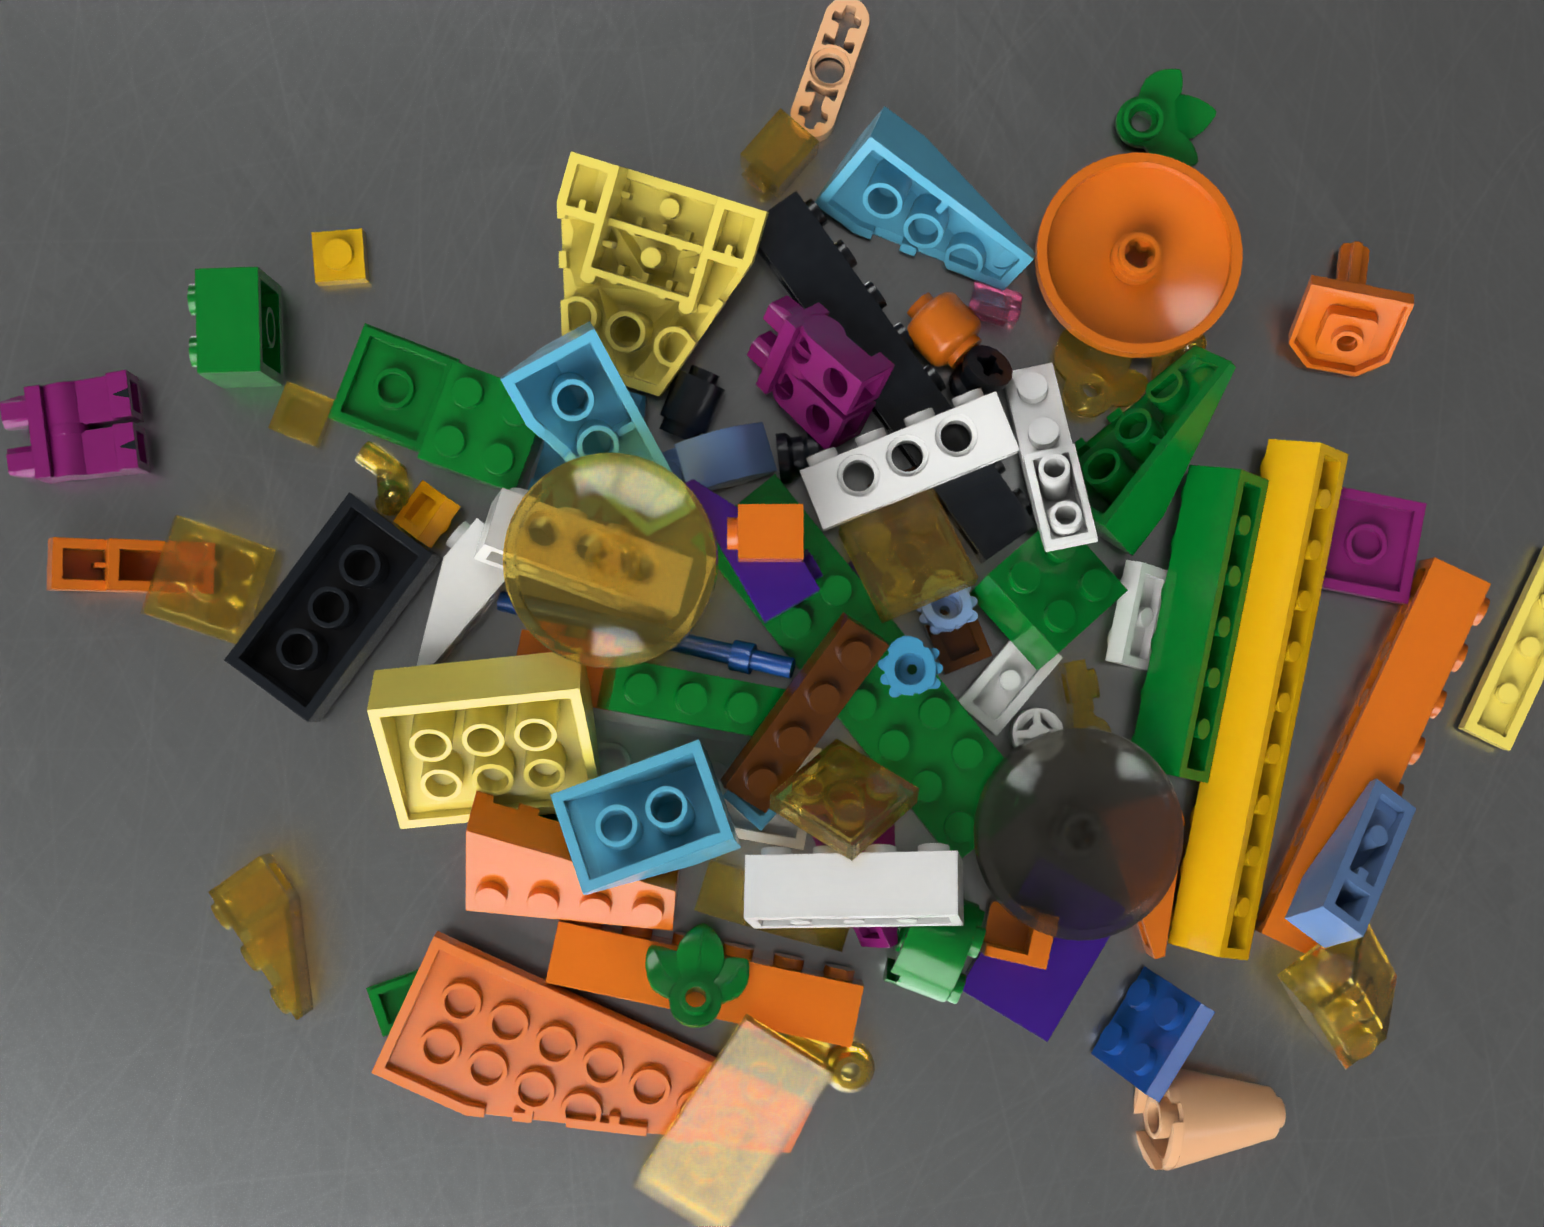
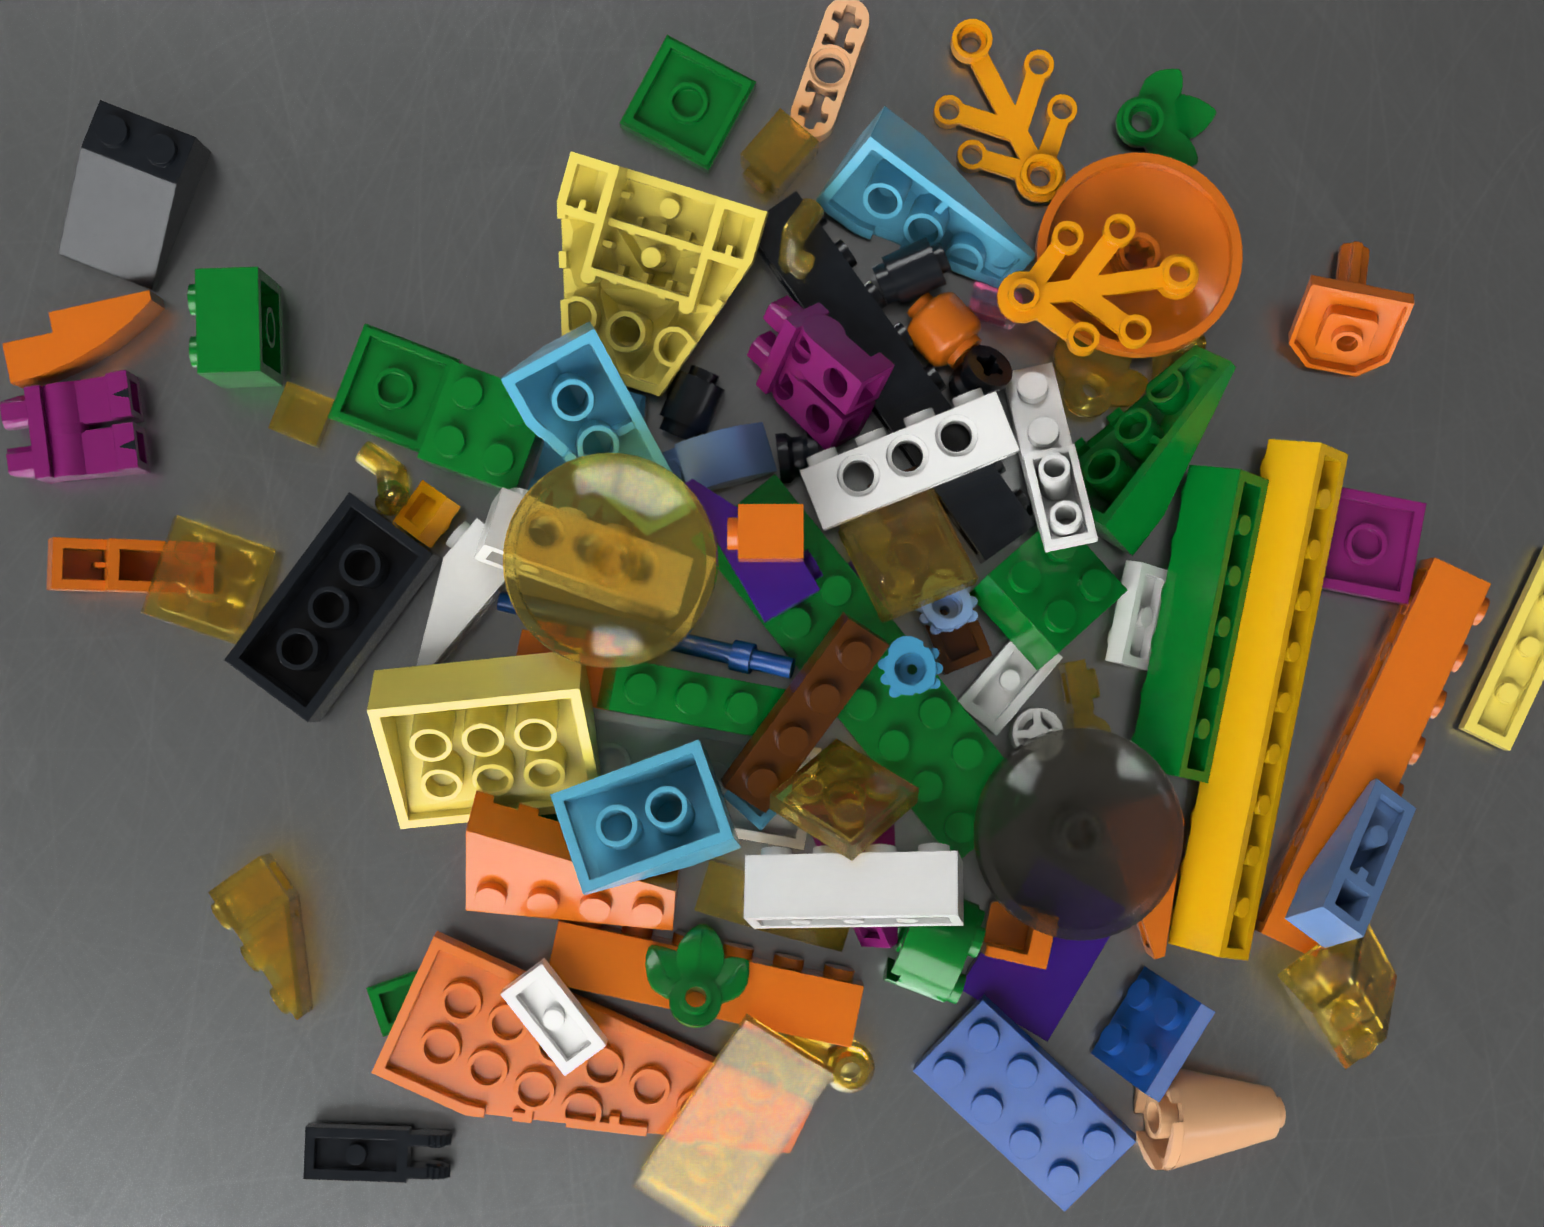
yellow plate [311,228,369,286] -> none
none -> orange slope [2,290,165,389]
none -> slope [58,100,211,291]
none -> black hinge [303,1123,452,1183]
none -> white plate [500,958,608,1076]
none -> green tile [619,35,756,174]
none -> clear yellow arm [778,198,824,279]
none -> black brick [872,237,952,305]
none -> plate [913,994,1136,1212]
none -> light orange plant [933,19,1077,203]
none -> light orange plant [997,213,1199,356]

